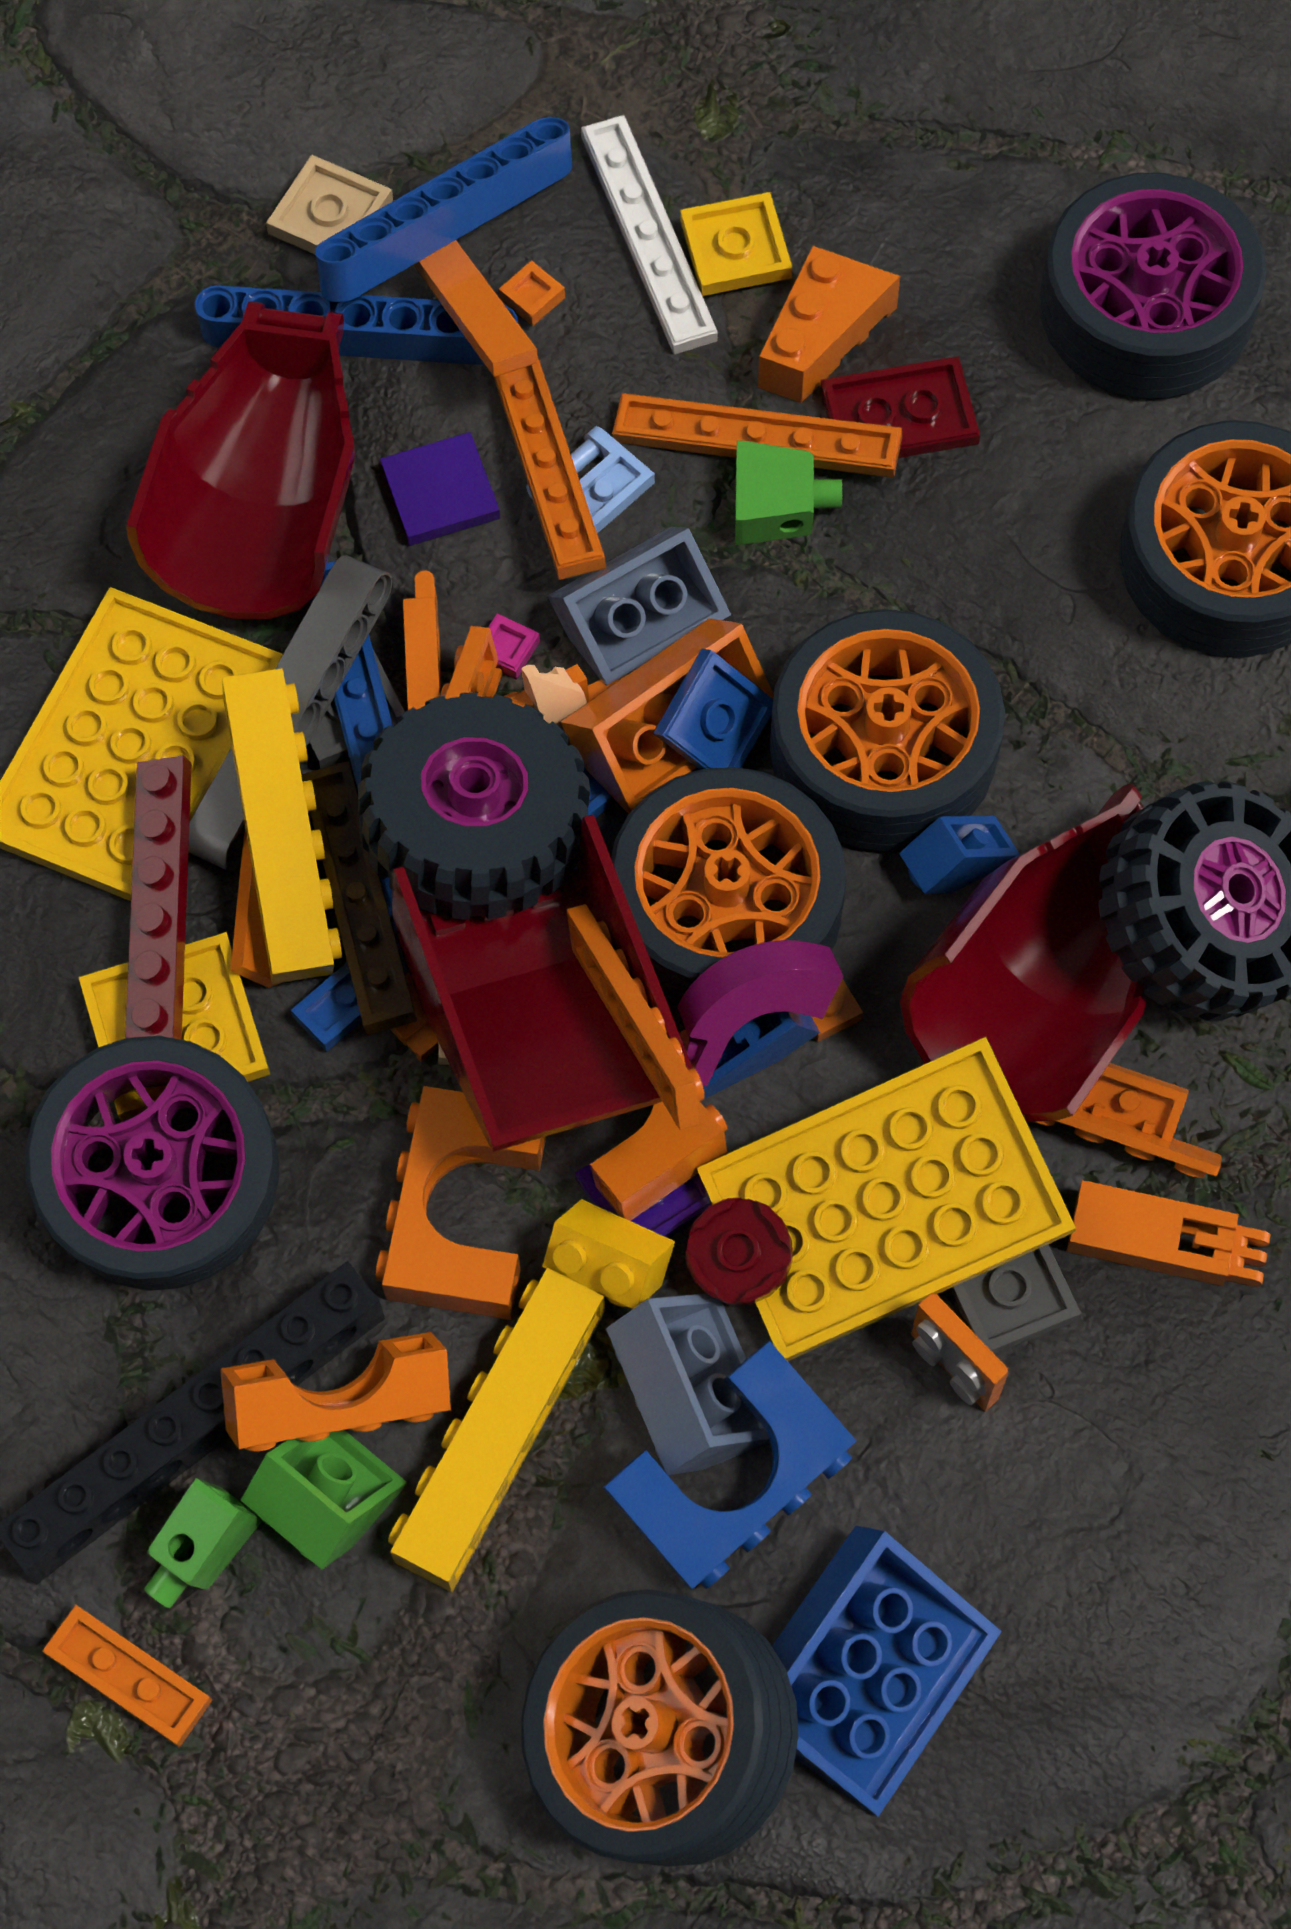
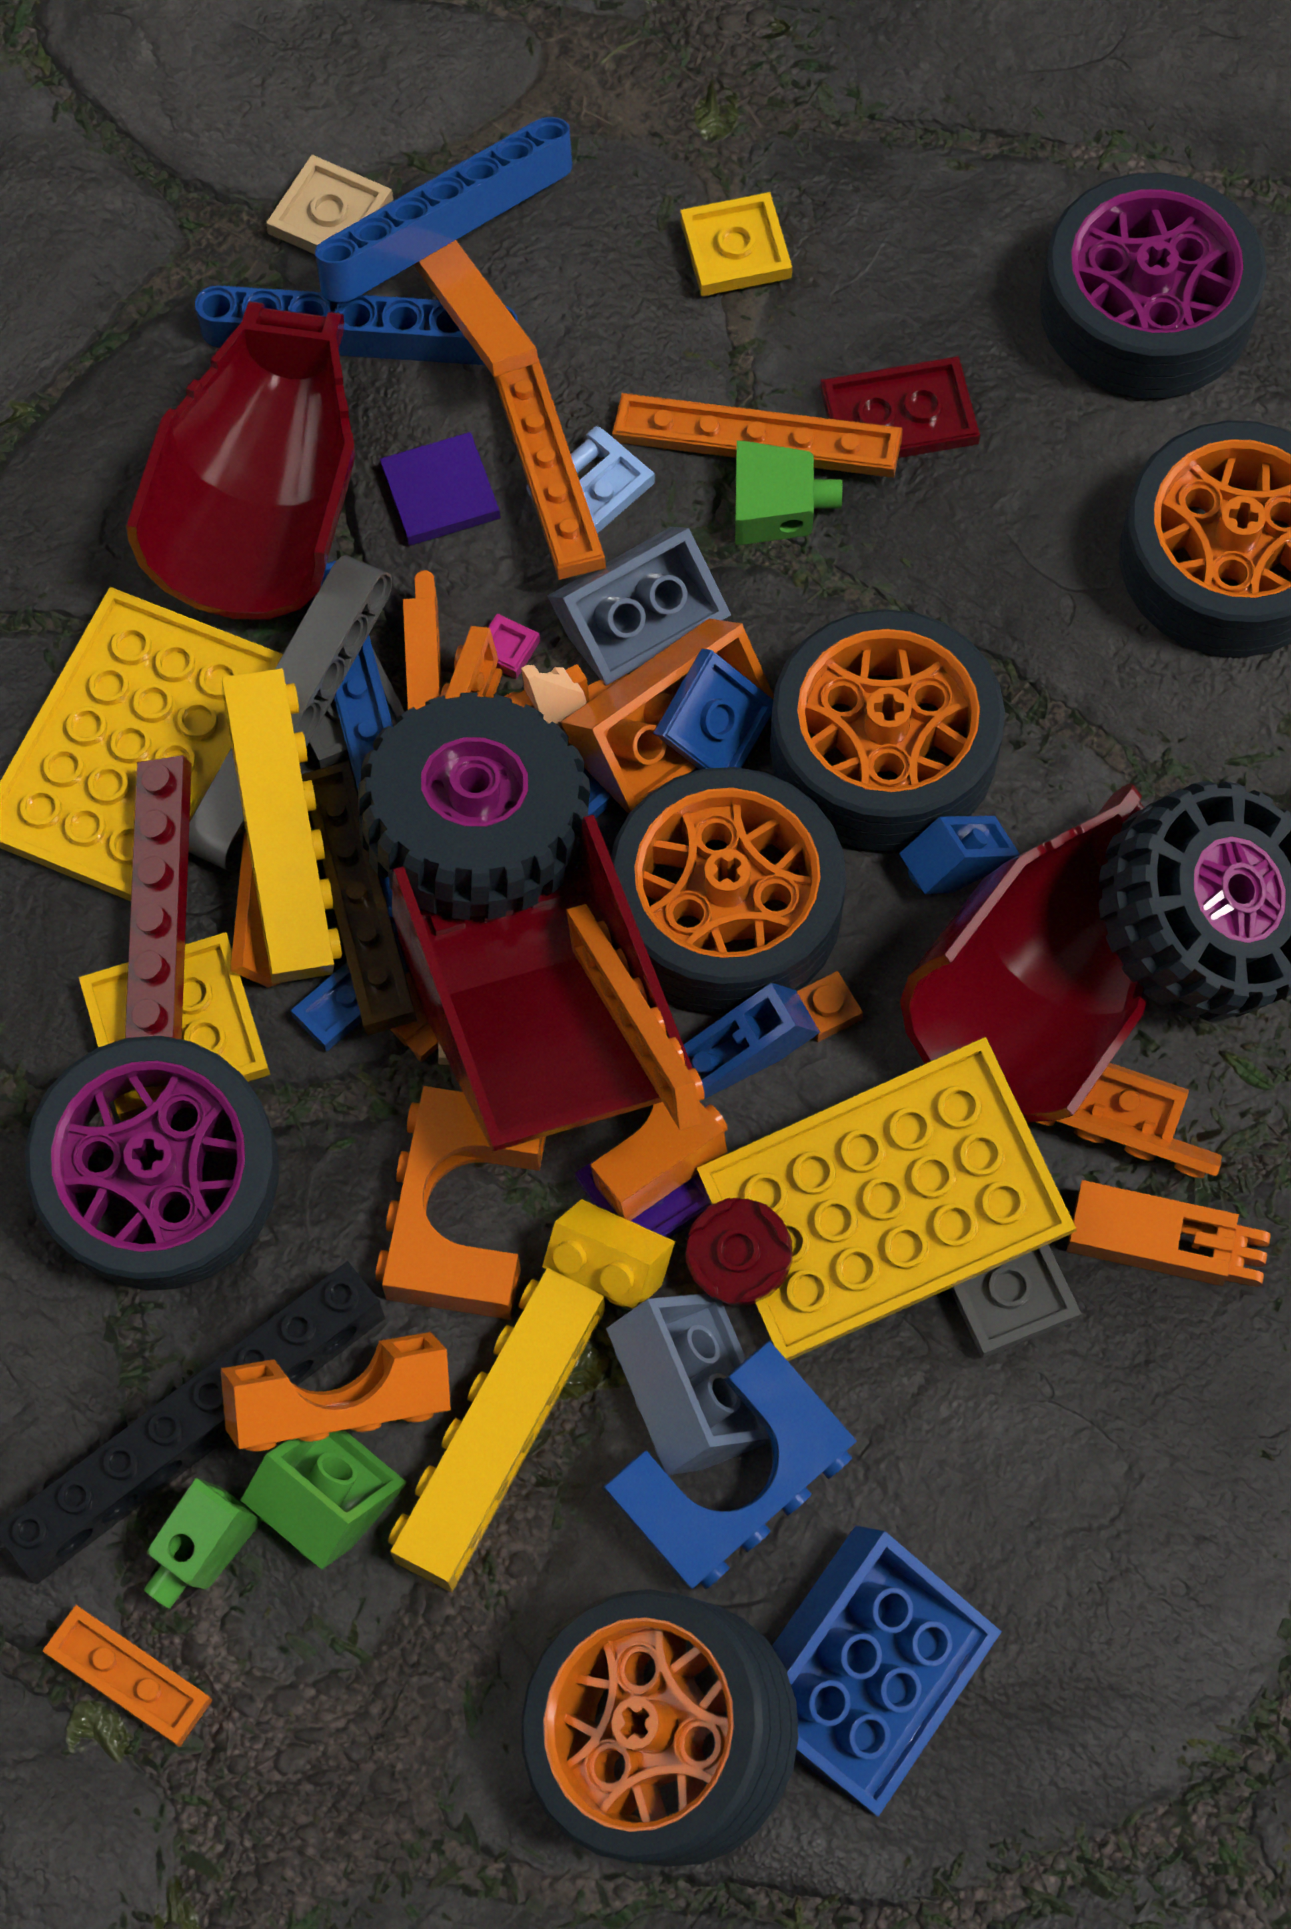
orange plate [499,260,565,326] -> none
white tile [581,115,718,355] -> none
magenta arch [677,940,844,1087] -> none
orange wedge [758,246,900,403] -> none
piece [911,1293,1009,1412] -> none

